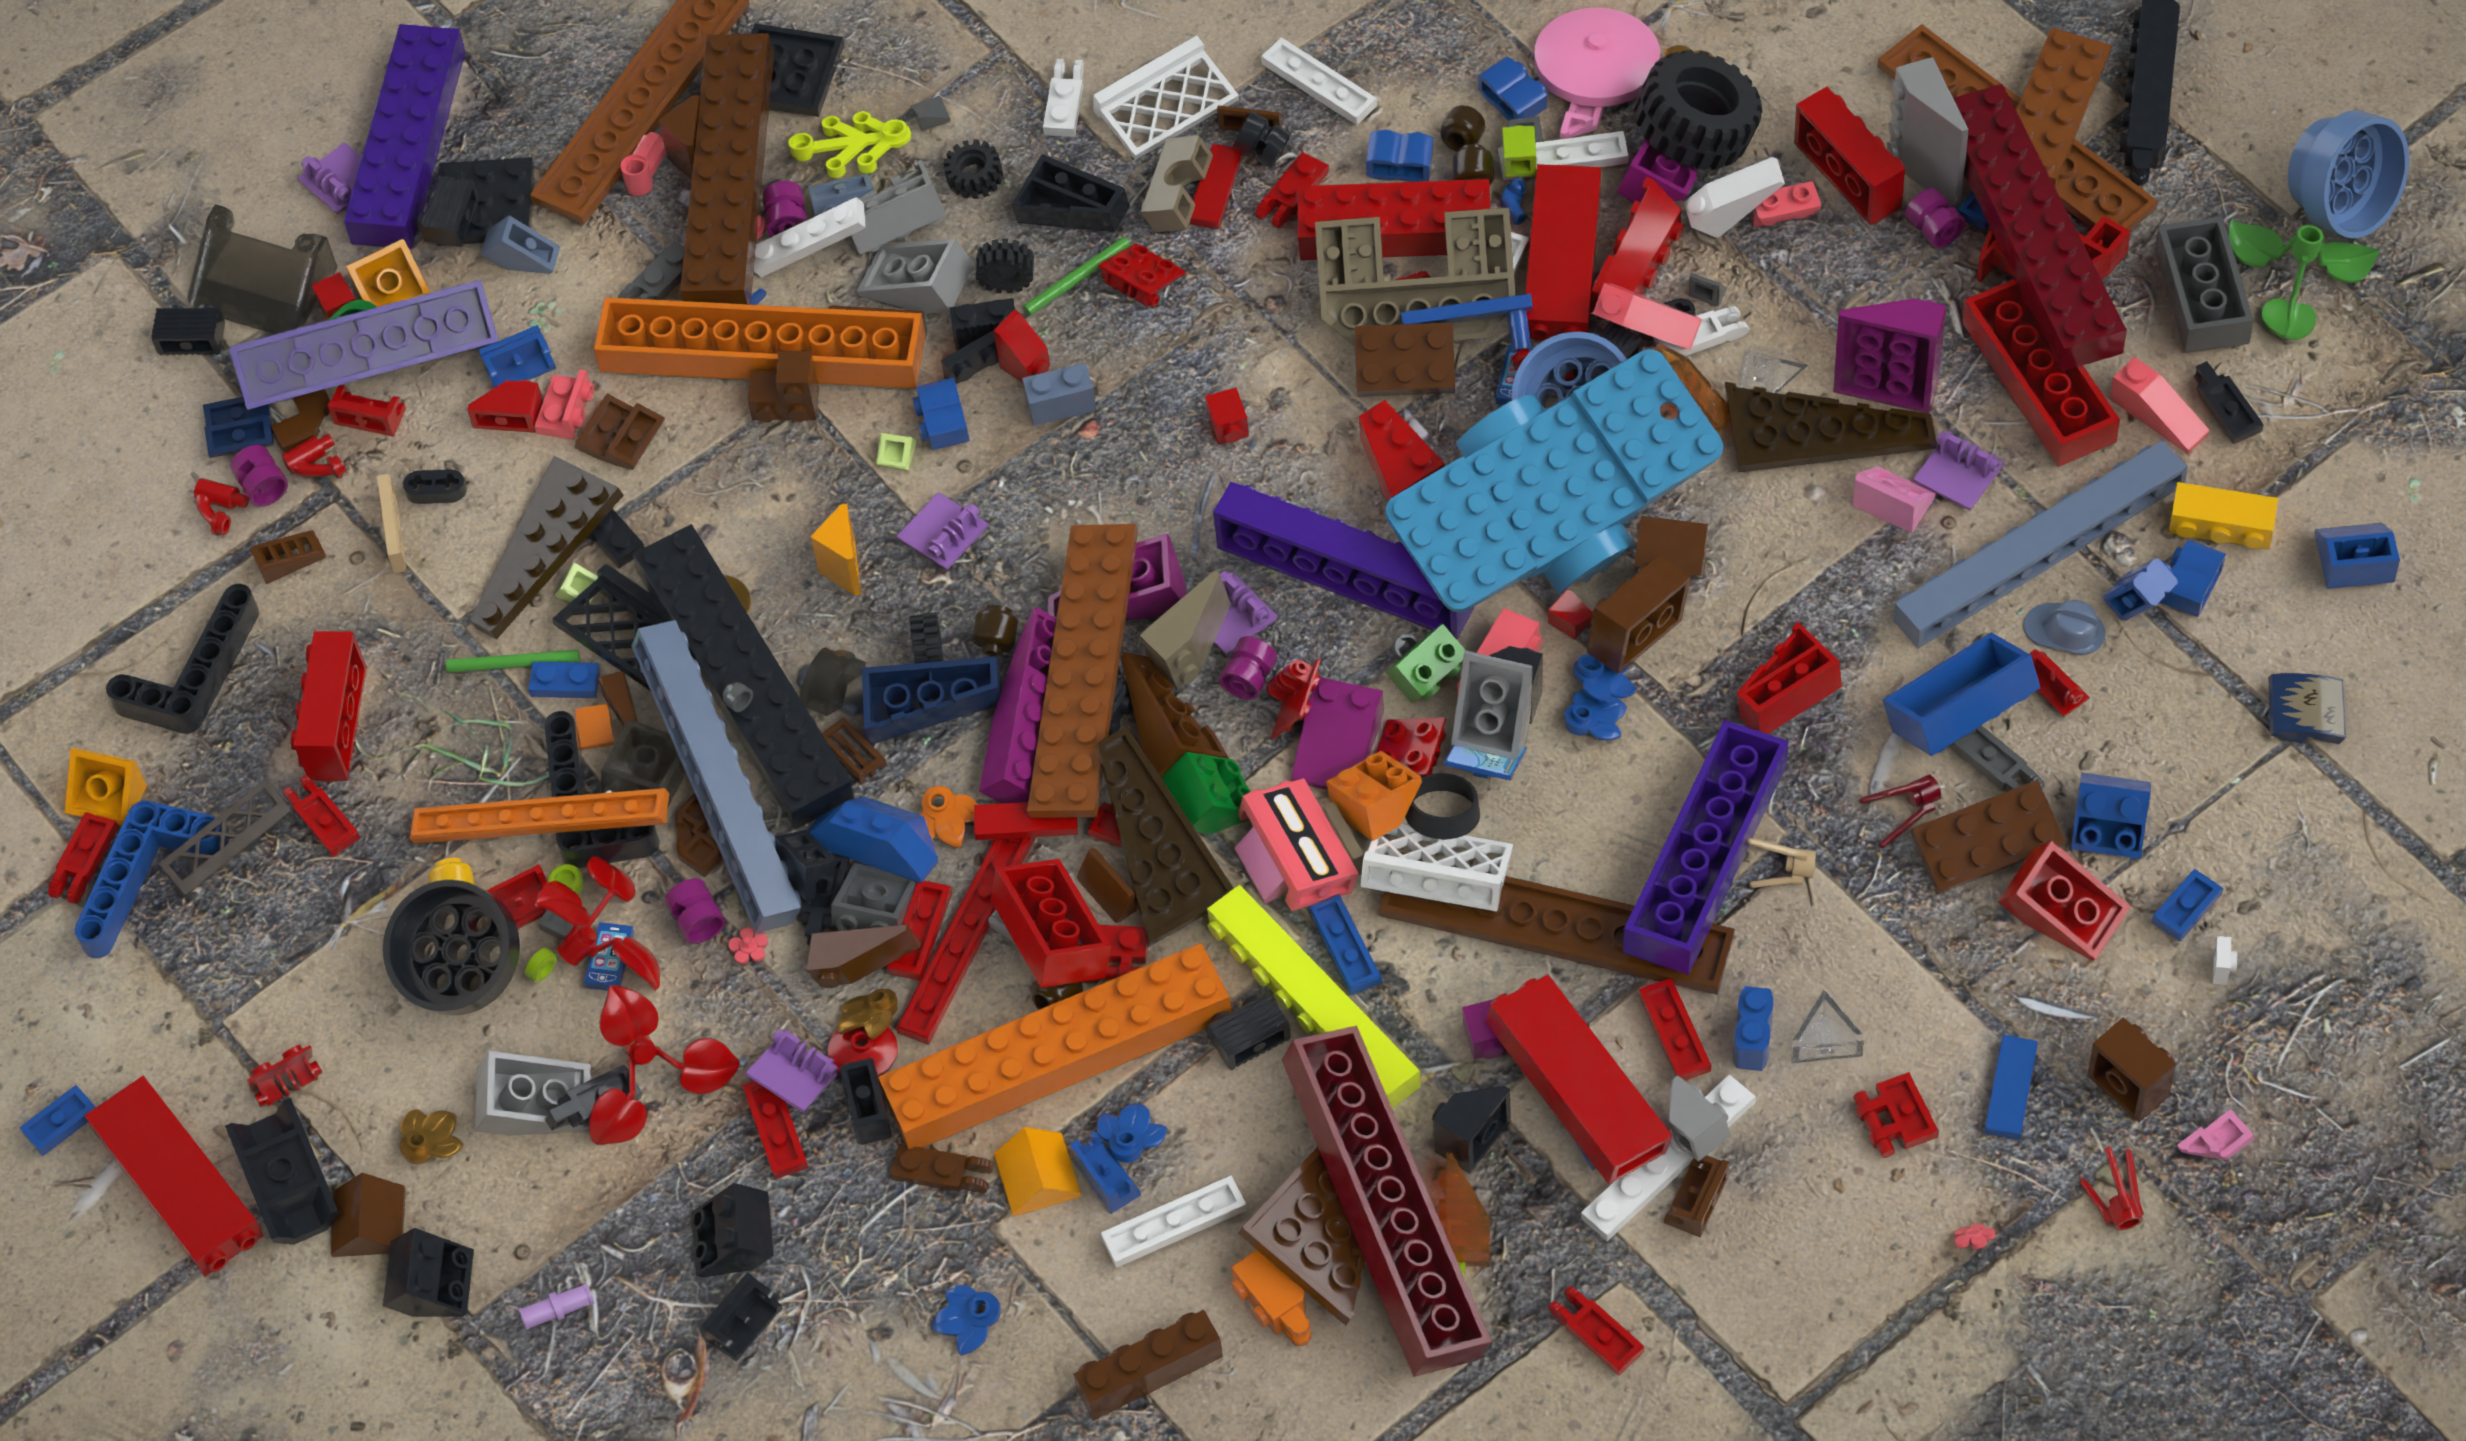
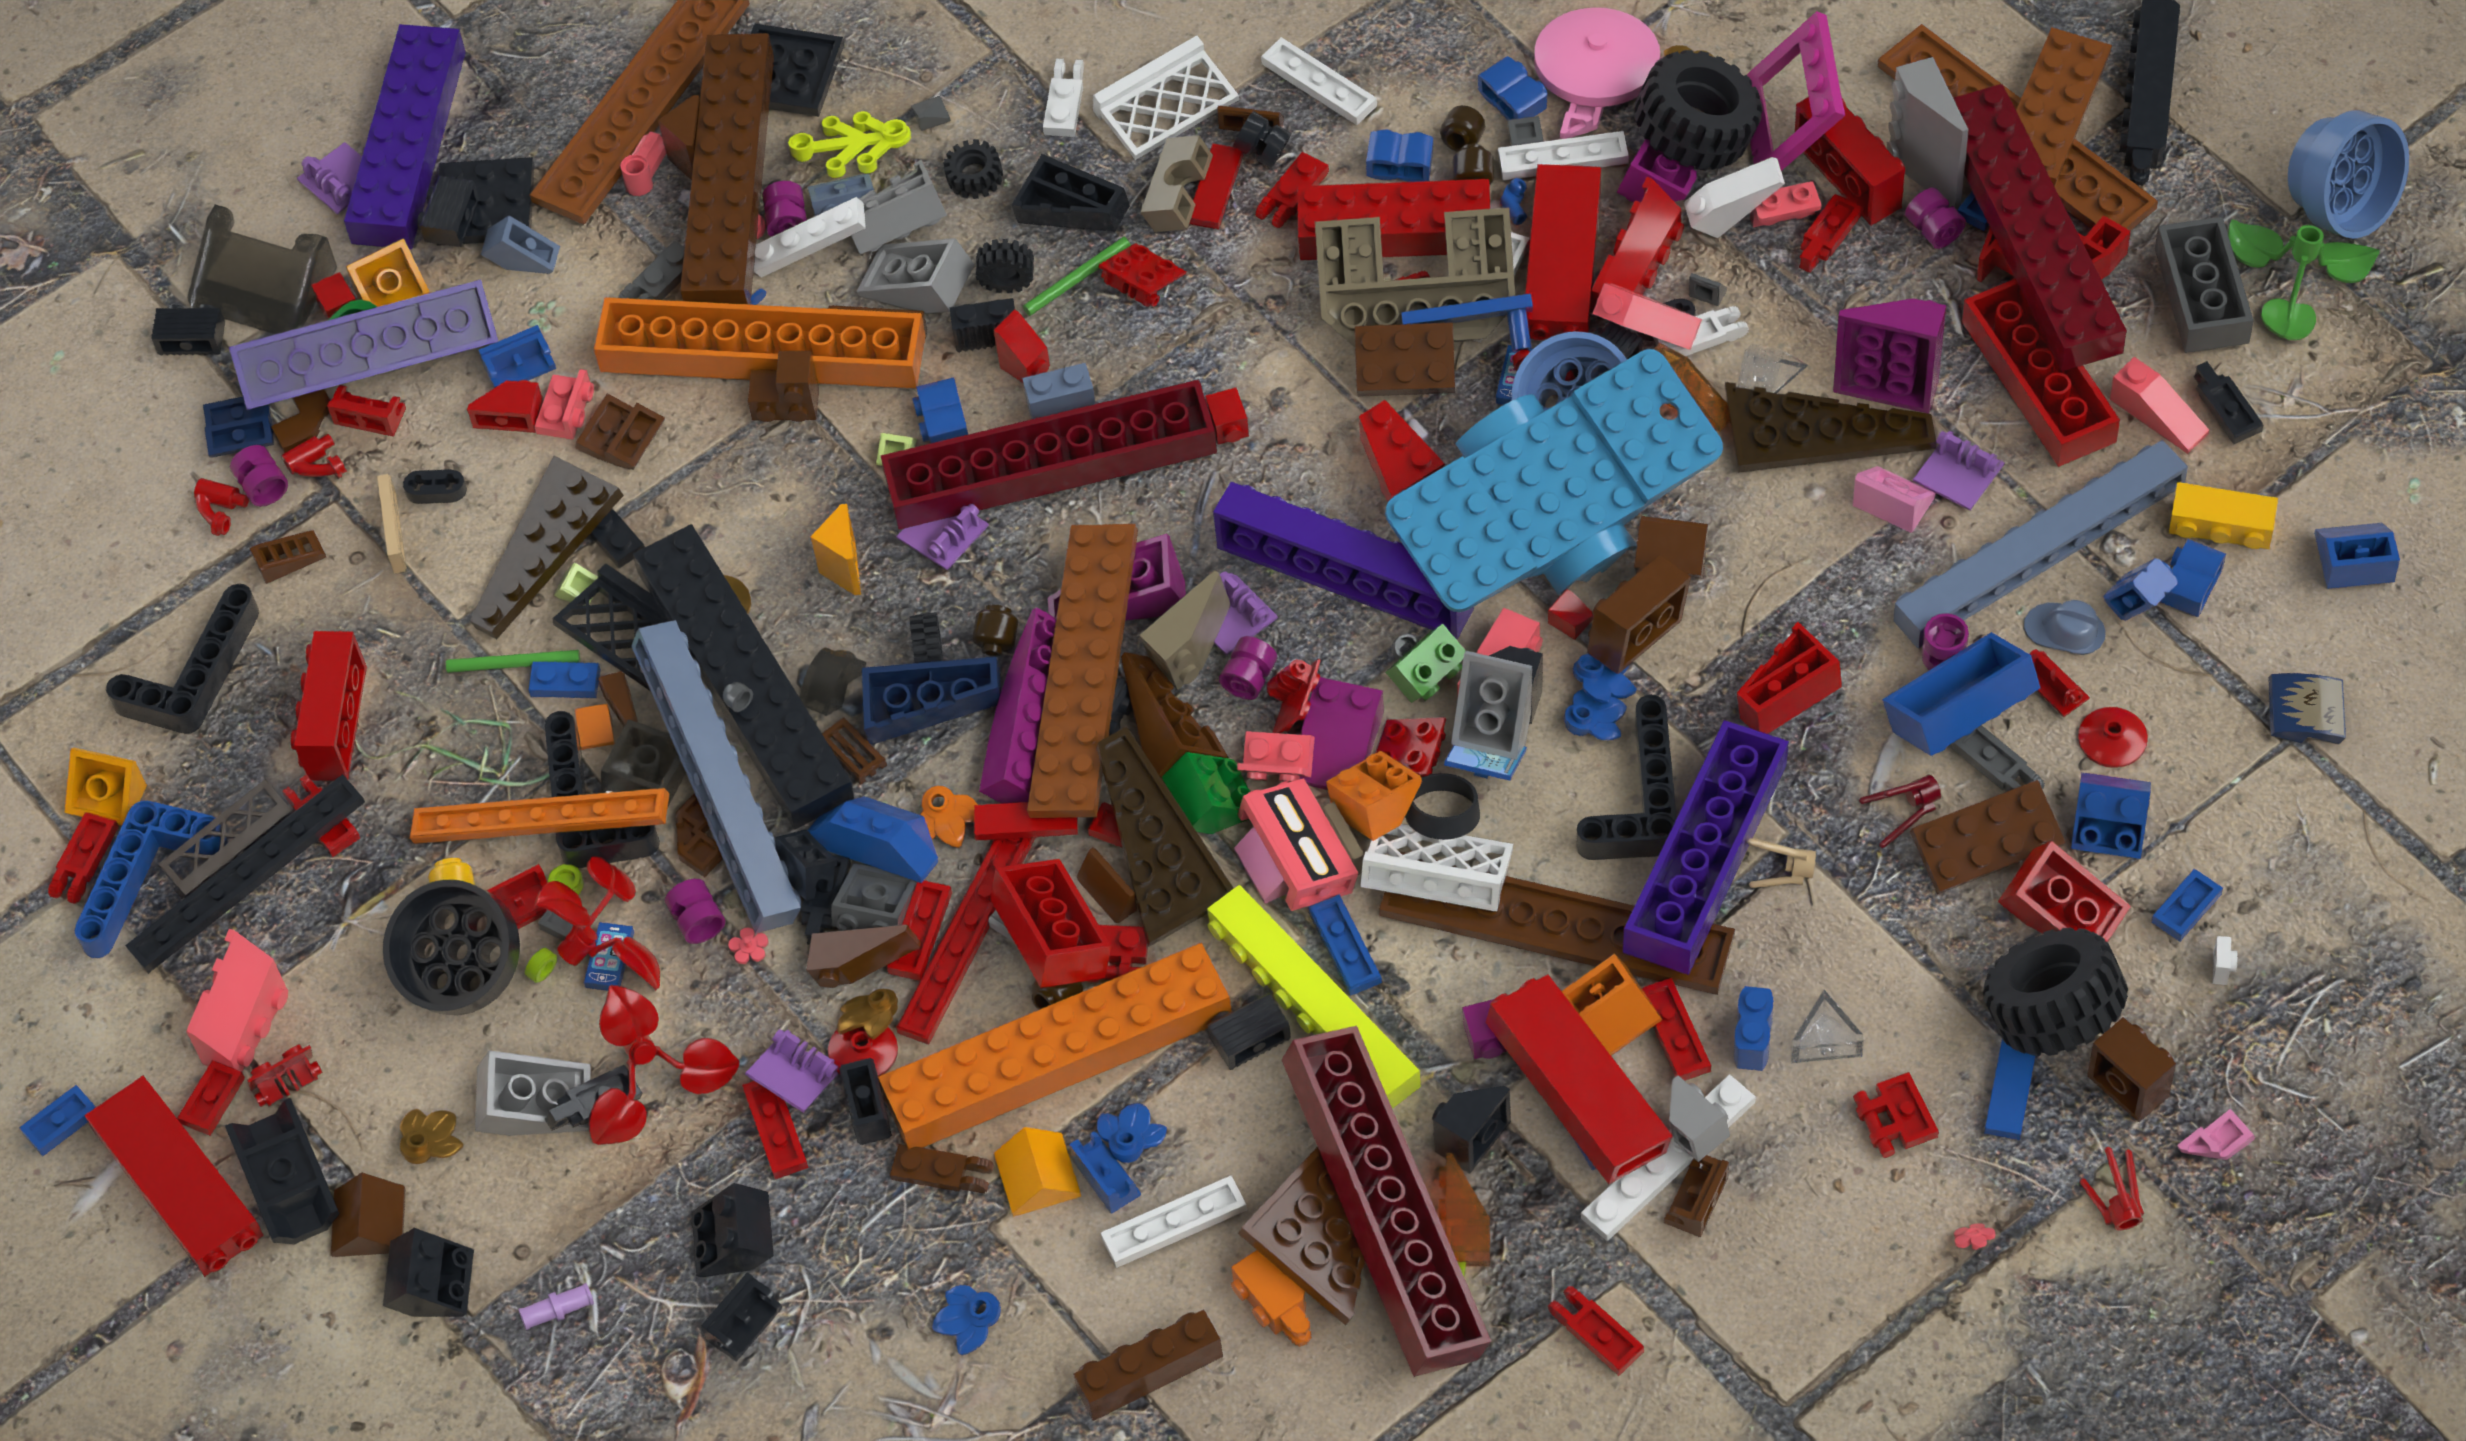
black plate [941,331,999,384] -> none
lime brick [1502,125,1537,178] -> none
none -> black plate [125,774,365,974]
none -> red plate [177,1060,245,1136]
none -> coral wedge [186,929,288,1072]
none -> dark red brick [880,379,1217,530]
none -> coral bracket [1237,731,1315,782]
none -> orange slope [1562,954,1662,1056]
none -> black beam [1577,694,1677,860]
none -> dark pink hinge [1746,11,1845,171]
none -> red hinge [1799,194,1864,273]
none -> magenta wheel [1922,613,1969,670]
none -> black tyre [1983,927,2128,1056]
none -> red dish [2078,707,2148,768]

